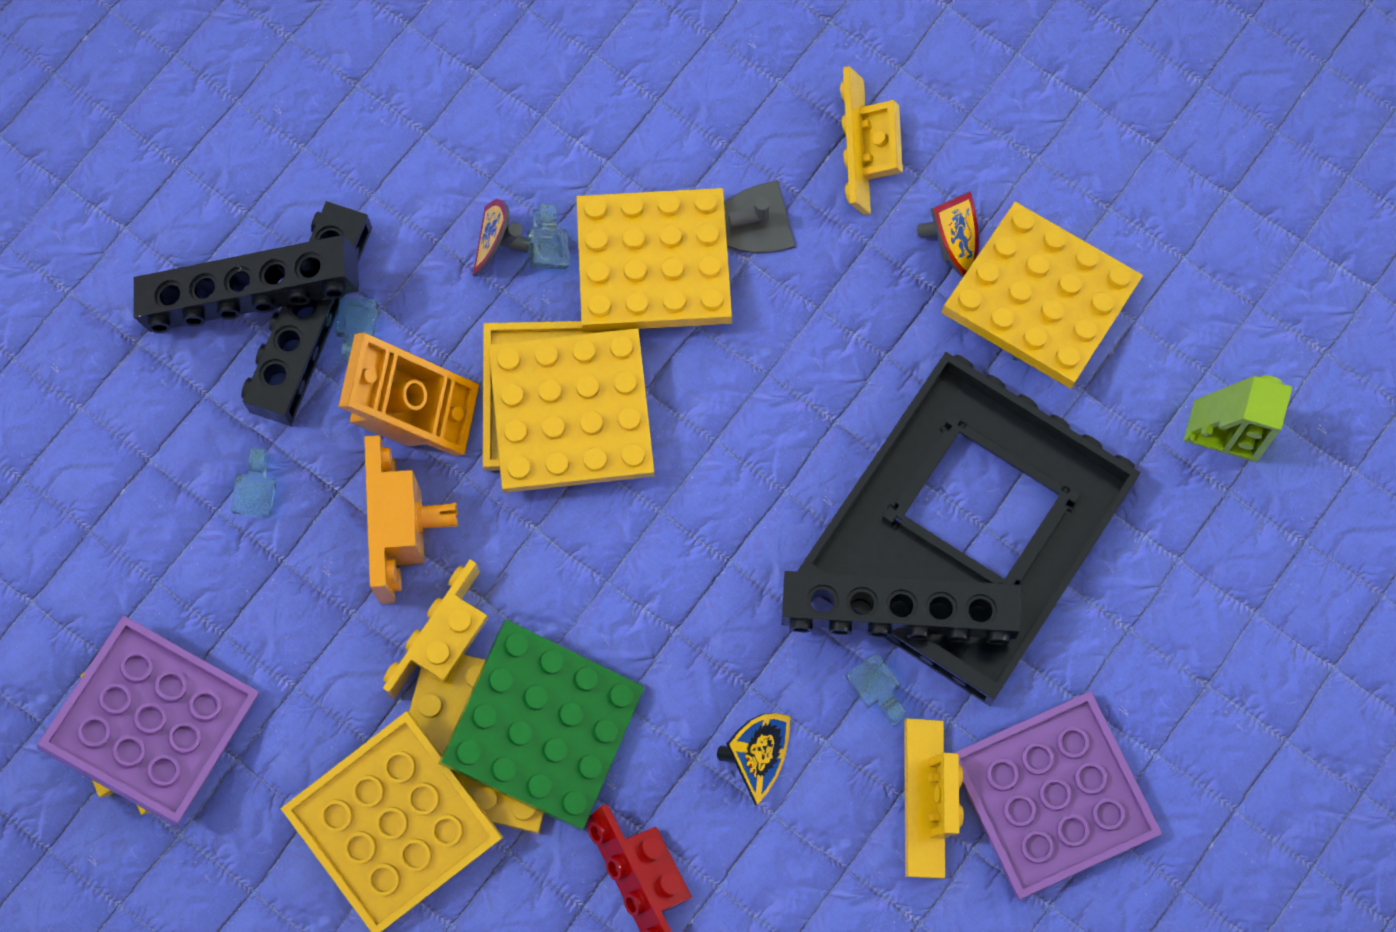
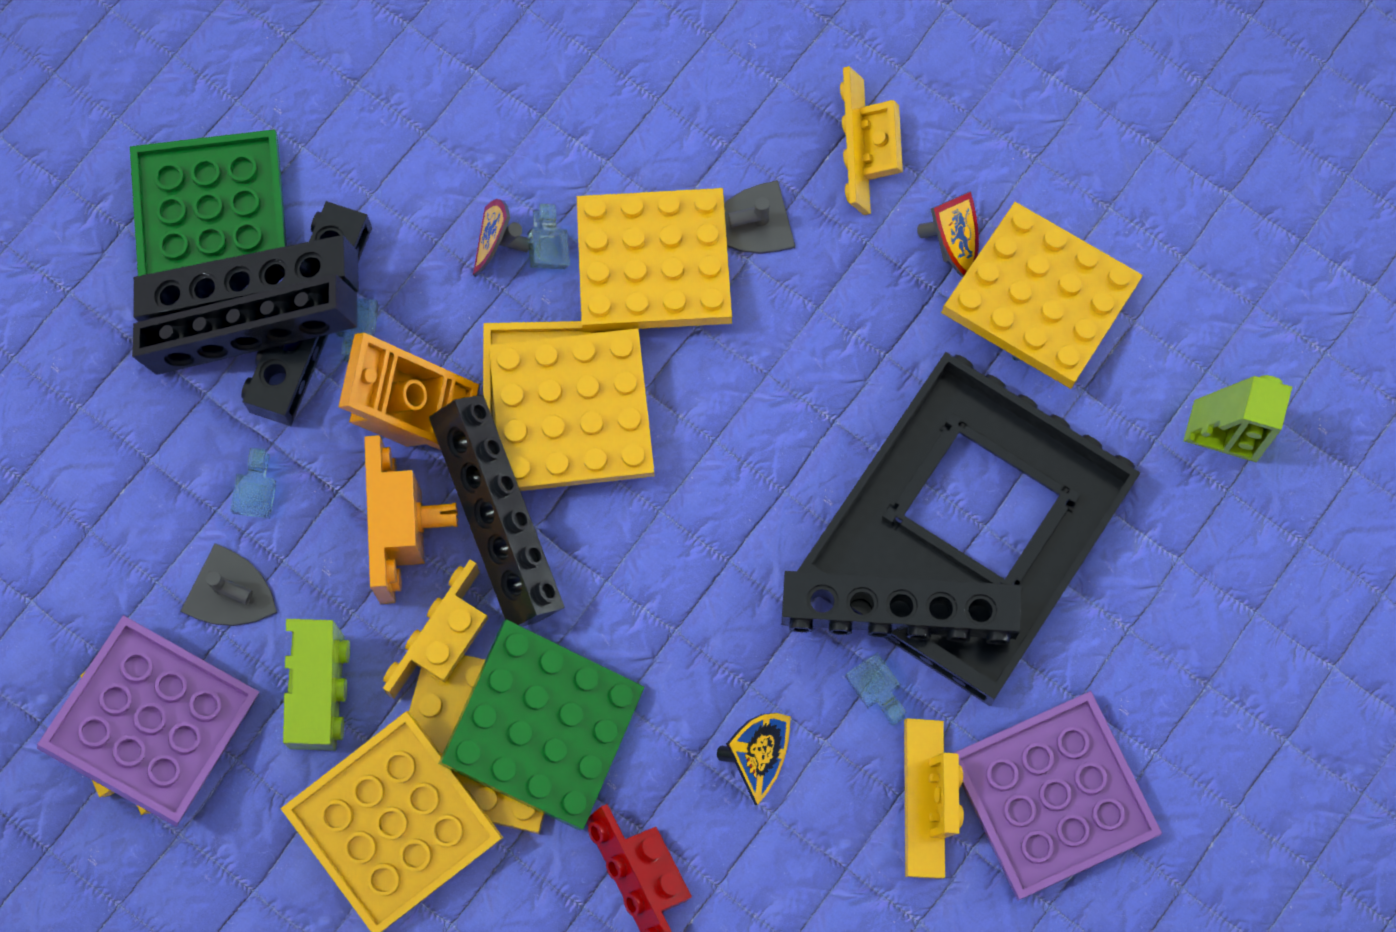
none -> green plate [130,129,287,276]
none -> black brick [132,274,357,375]
none -> dark grey shield [180,543,277,626]
none -> lime wedge [283,619,350,751]
none -> black brick [429,395,565,627]

